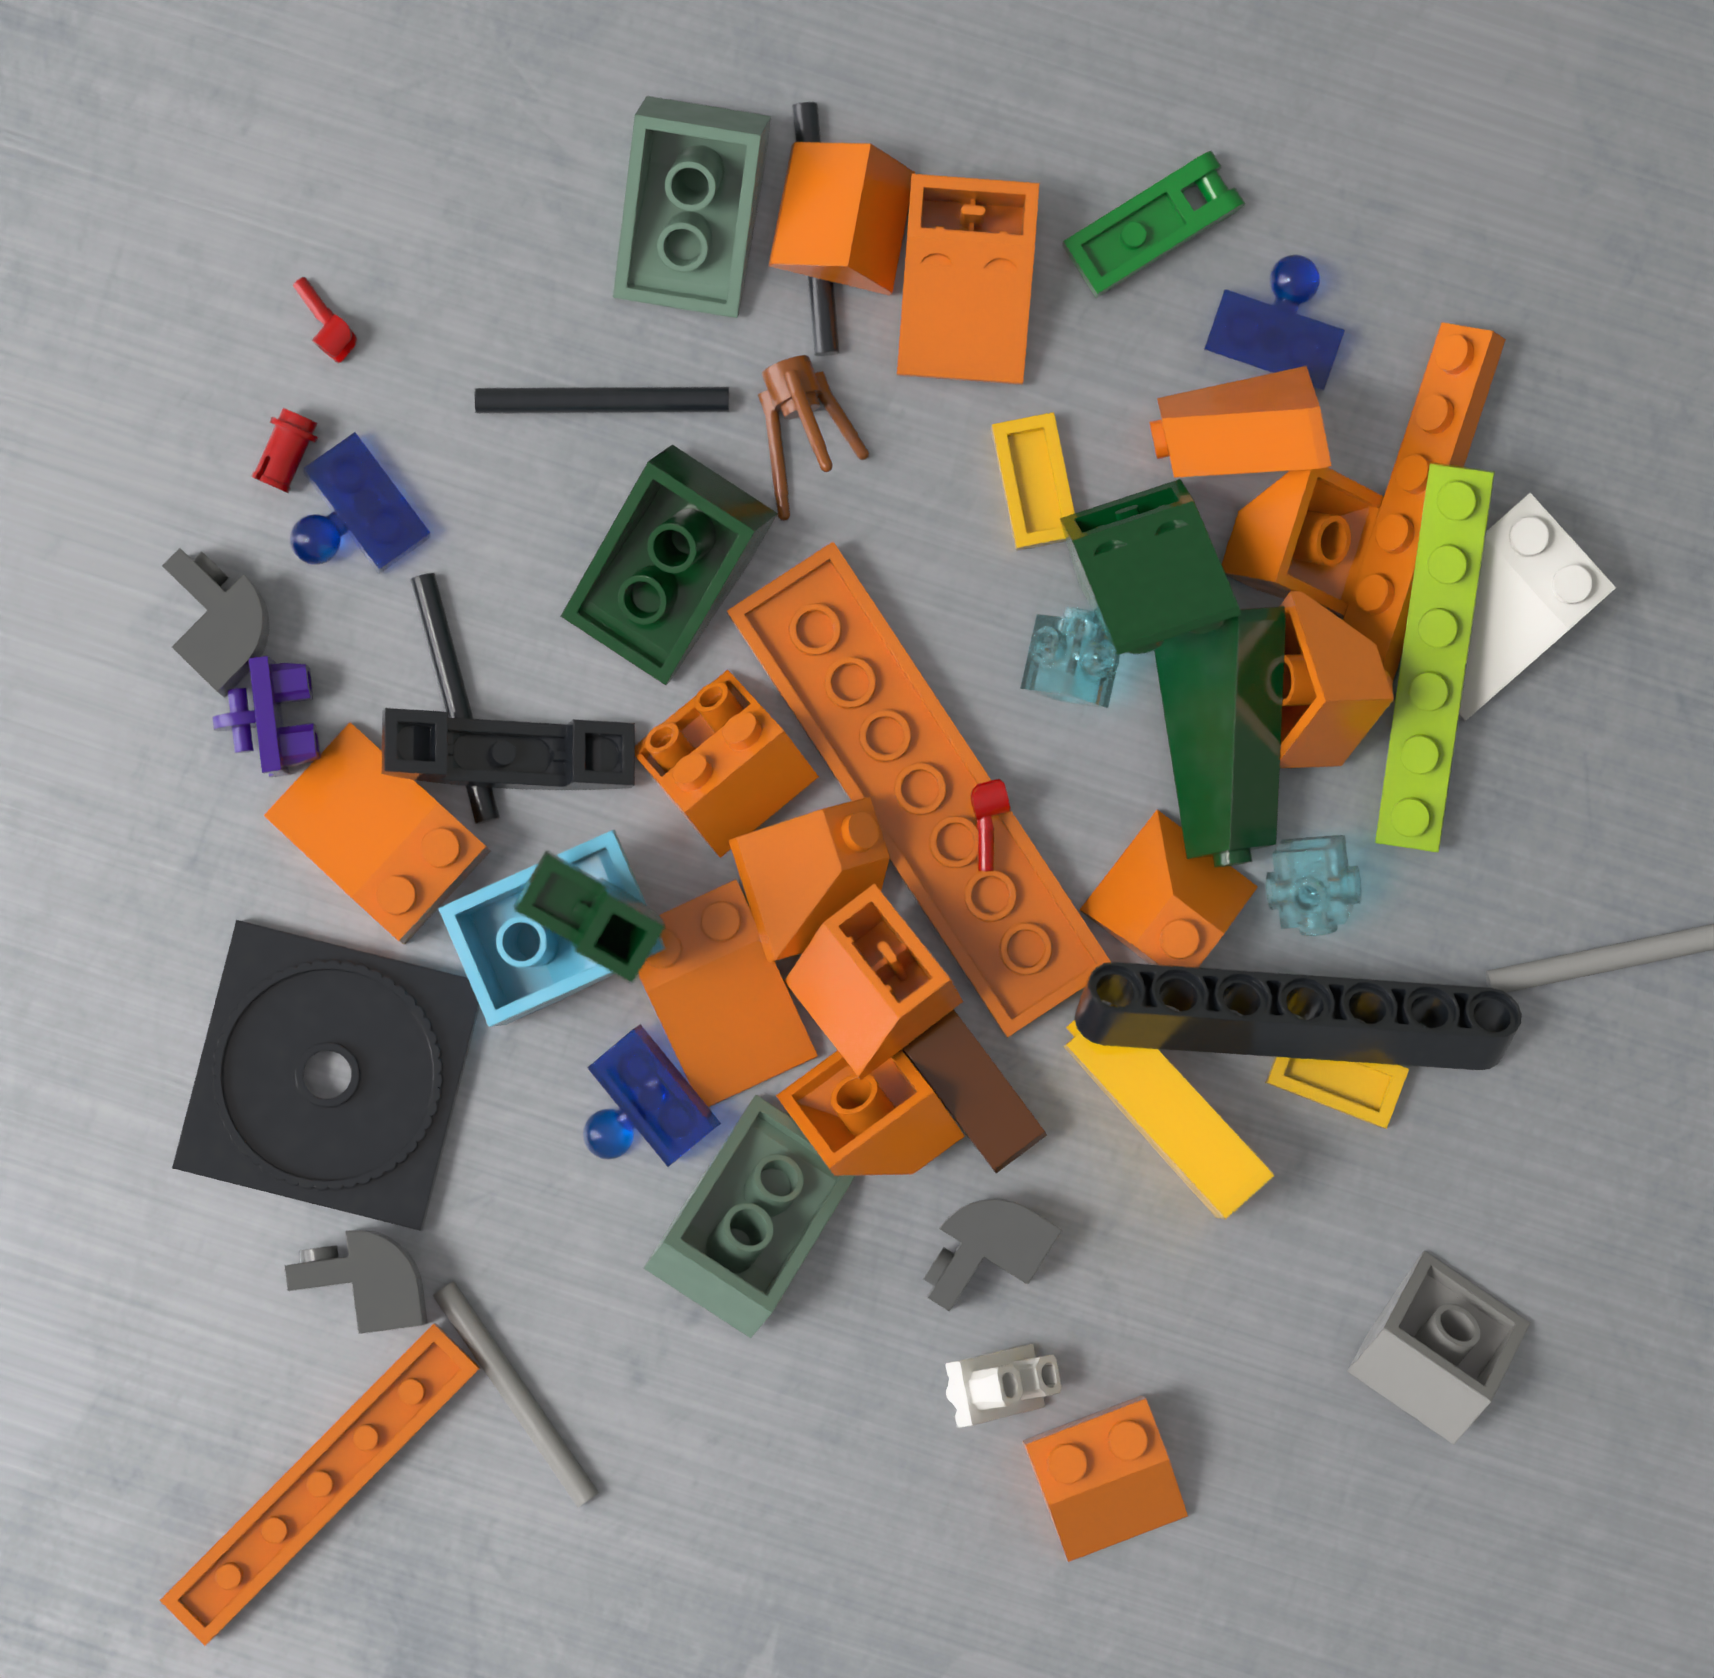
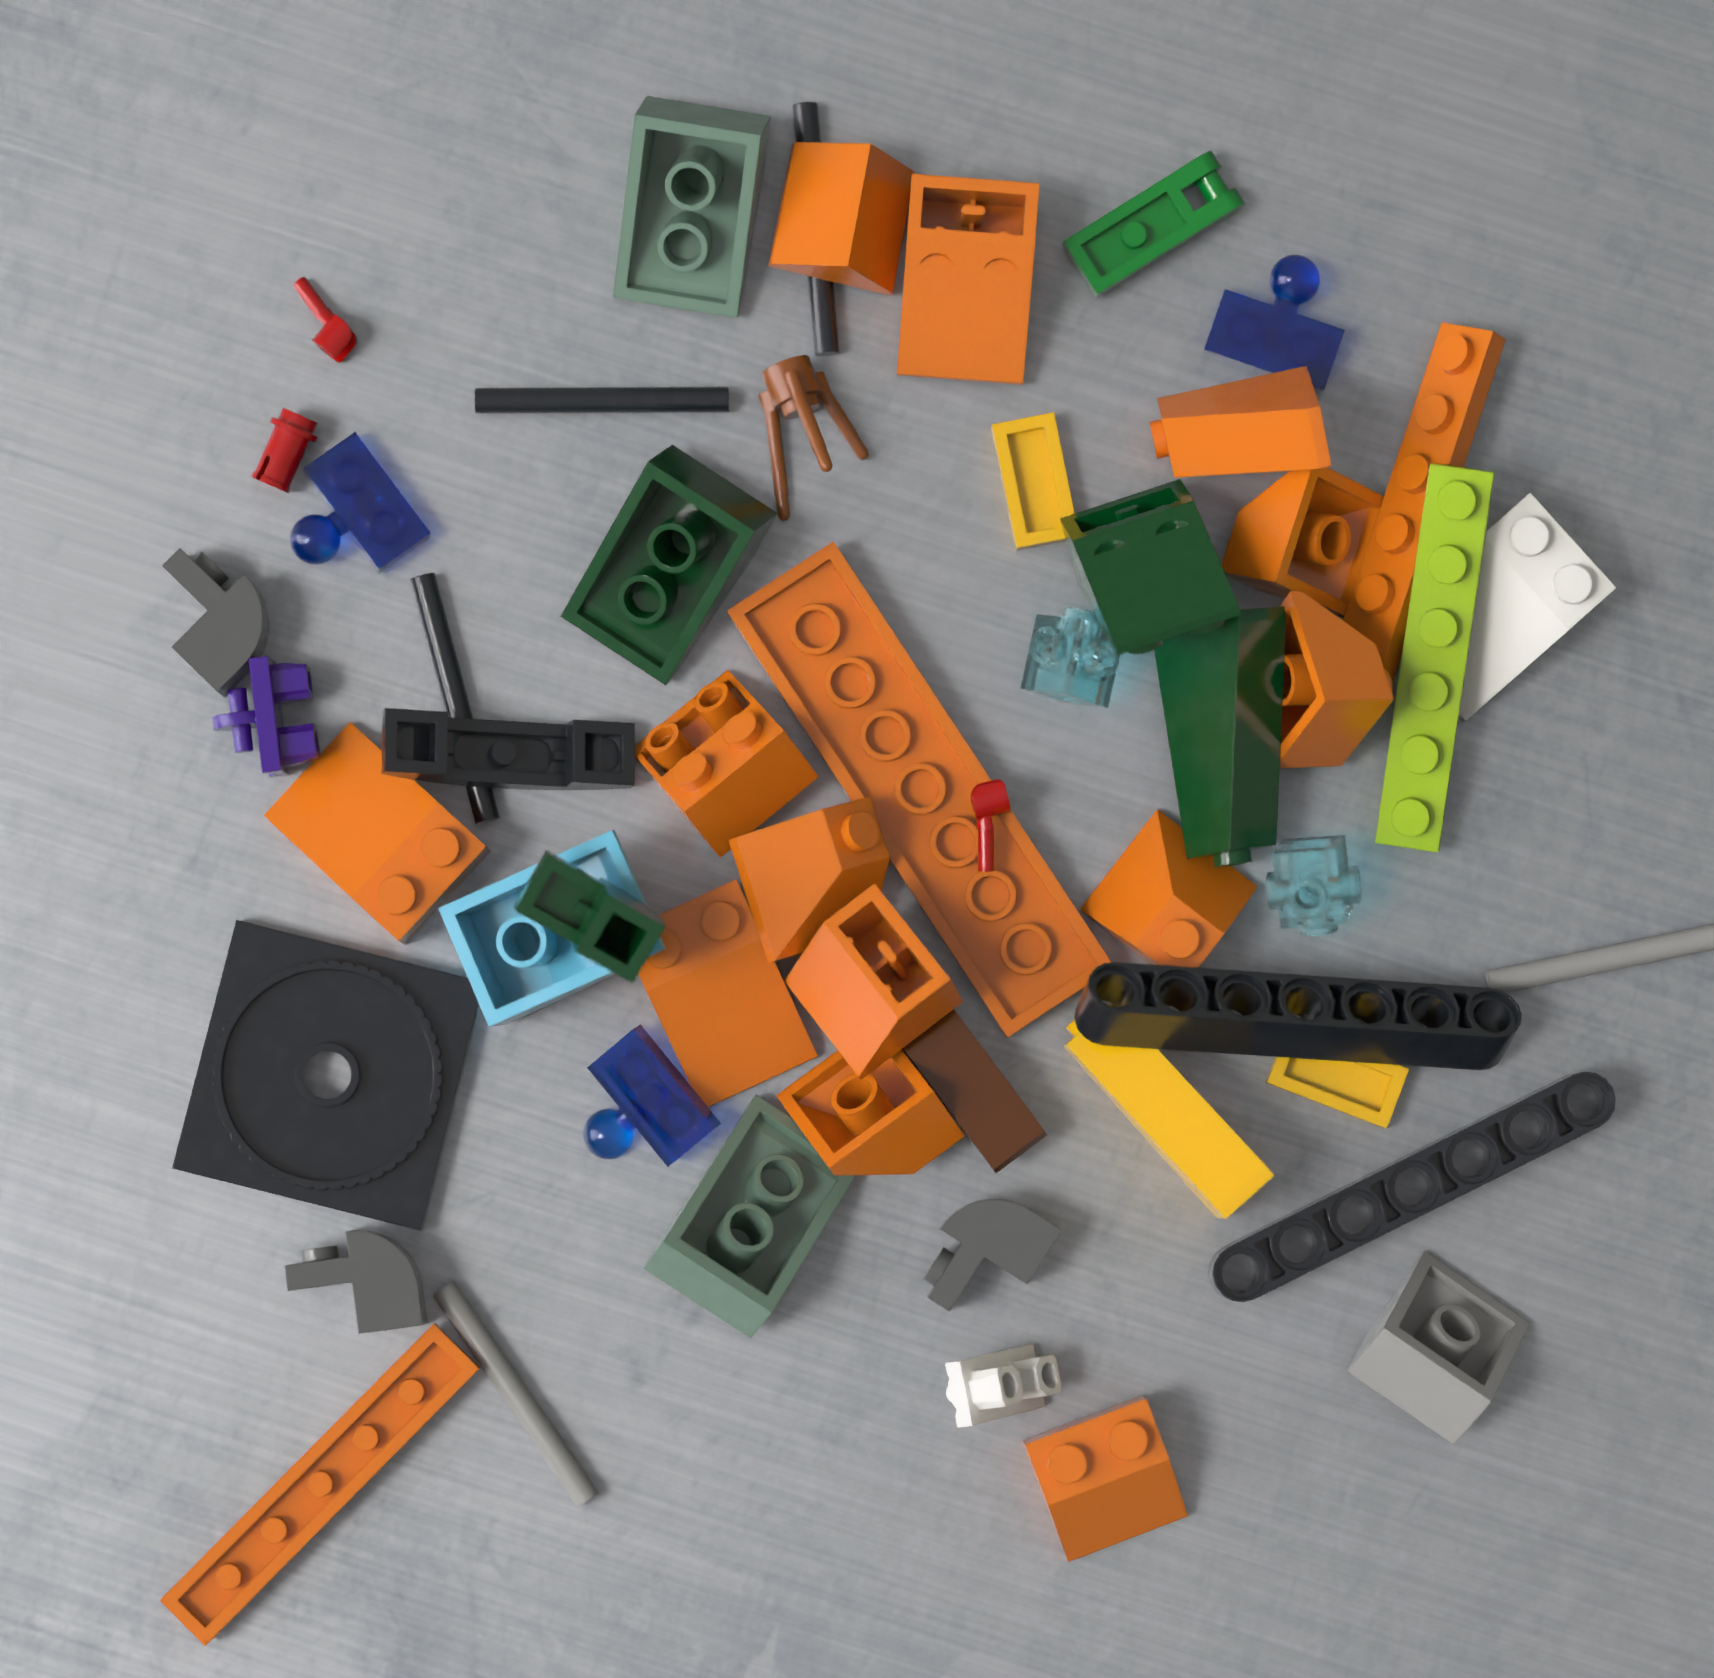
none -> black beam [1208,1072,1616,1302]

